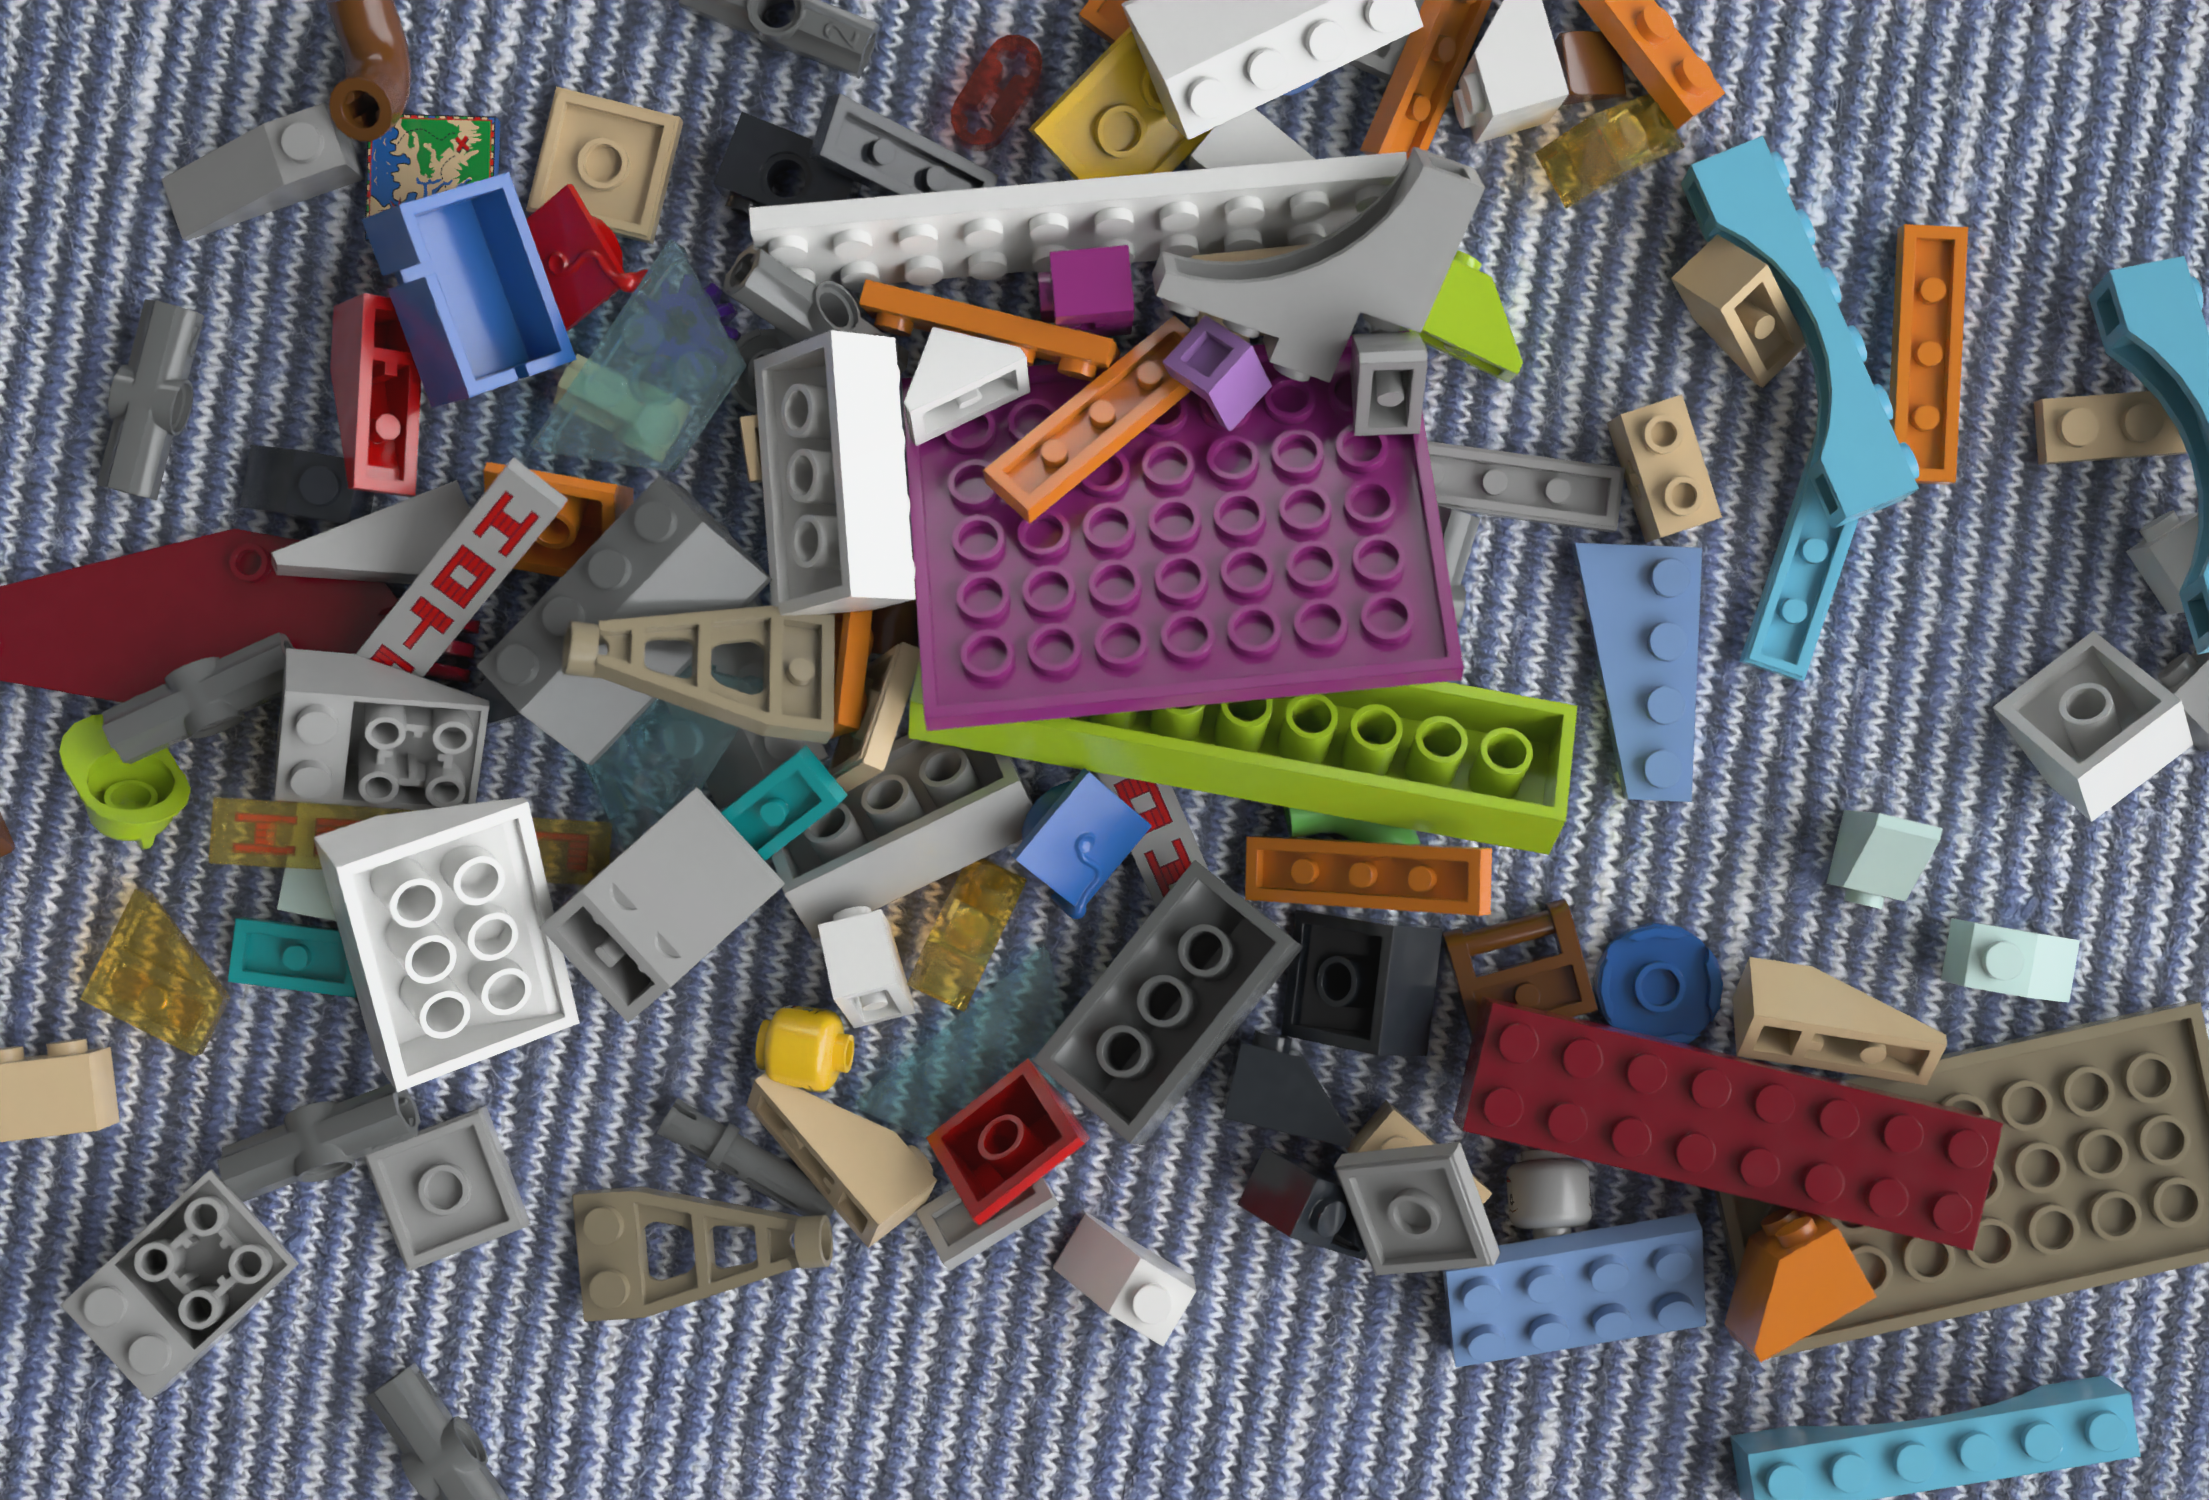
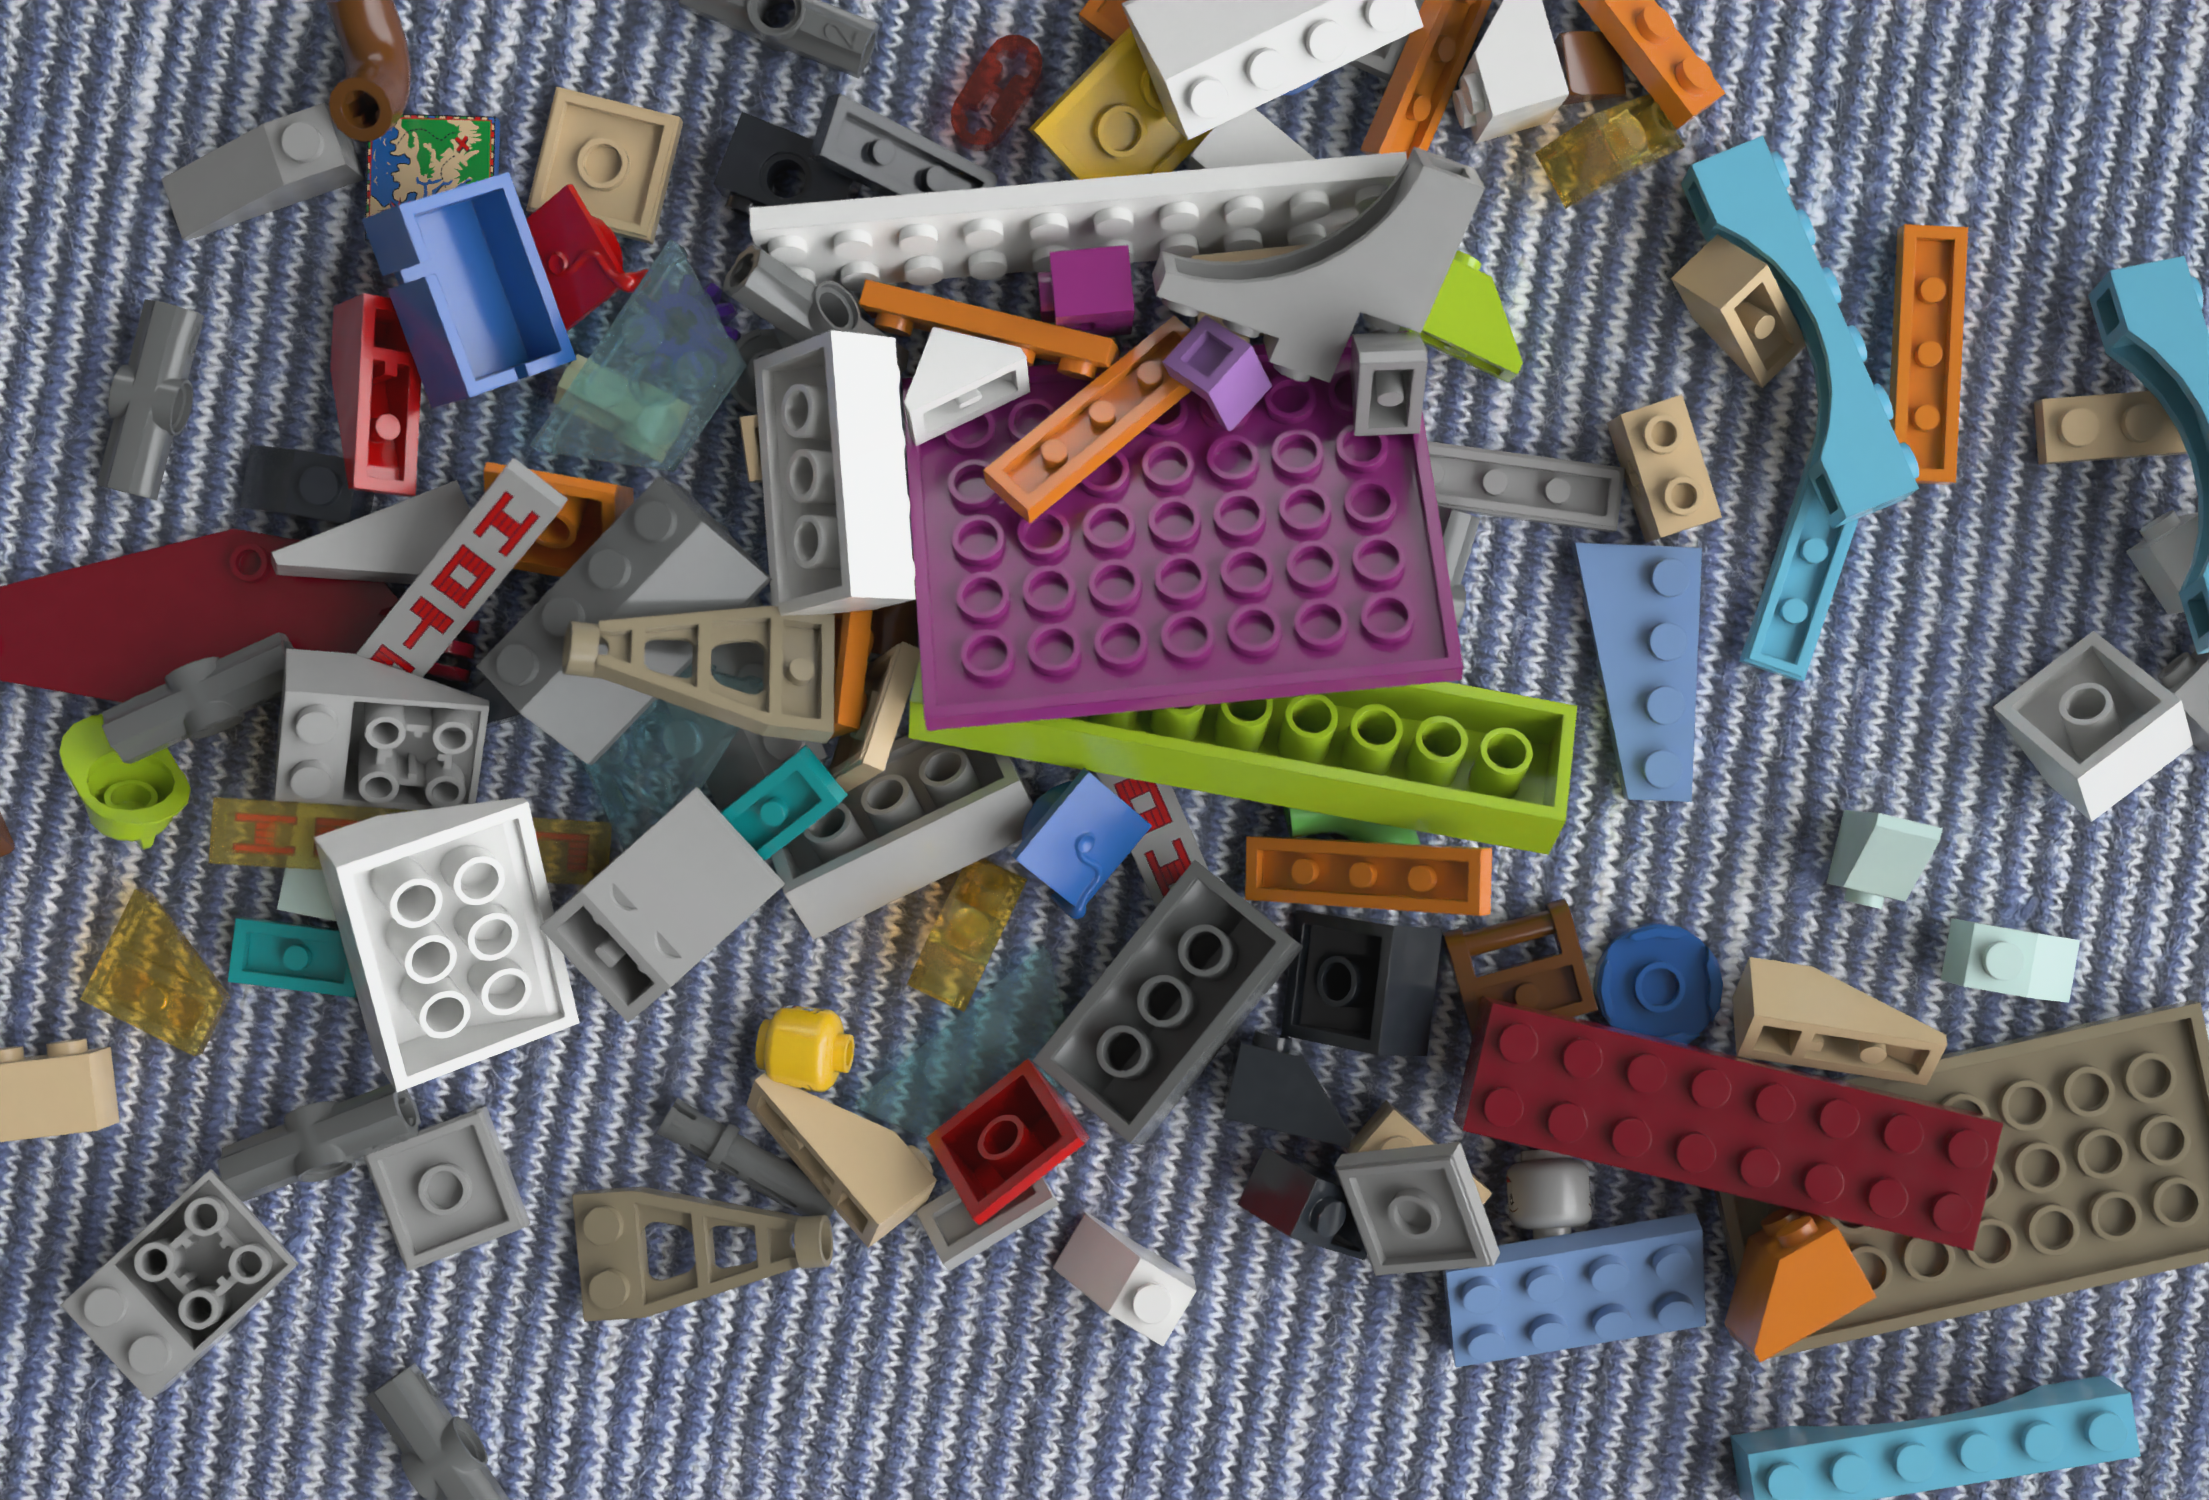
white slope [818,906,915,1028] -> none

